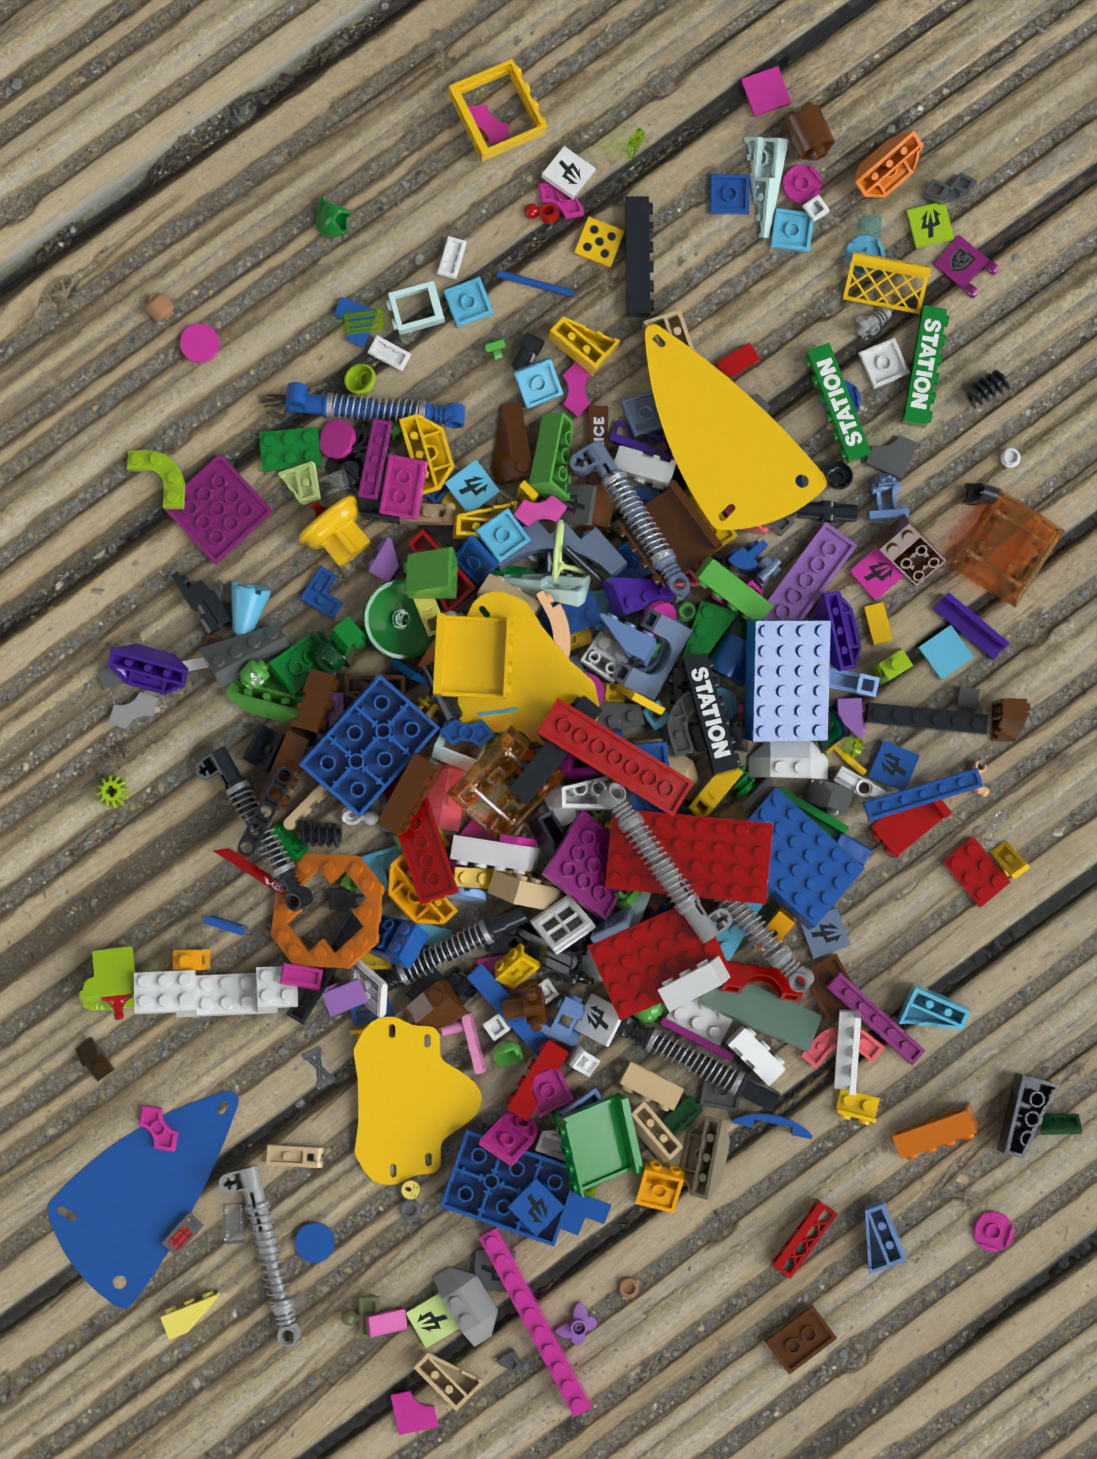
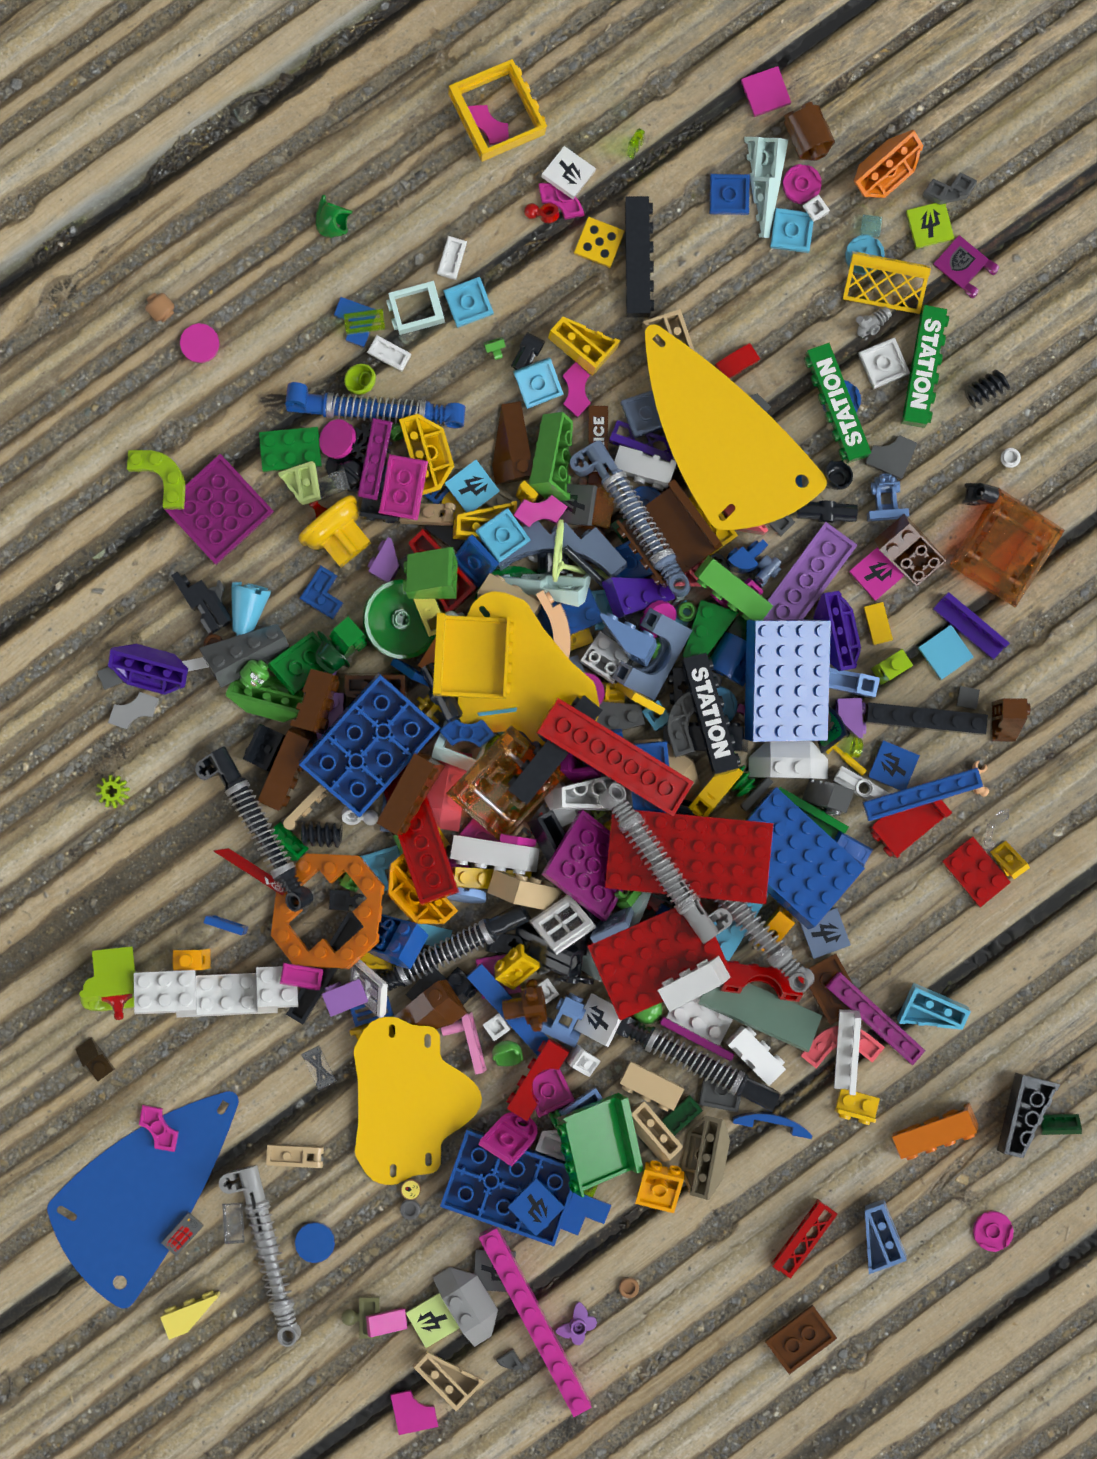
black beam [237,766,293,858] -> none
blue bar [497,270,574,297] -> none

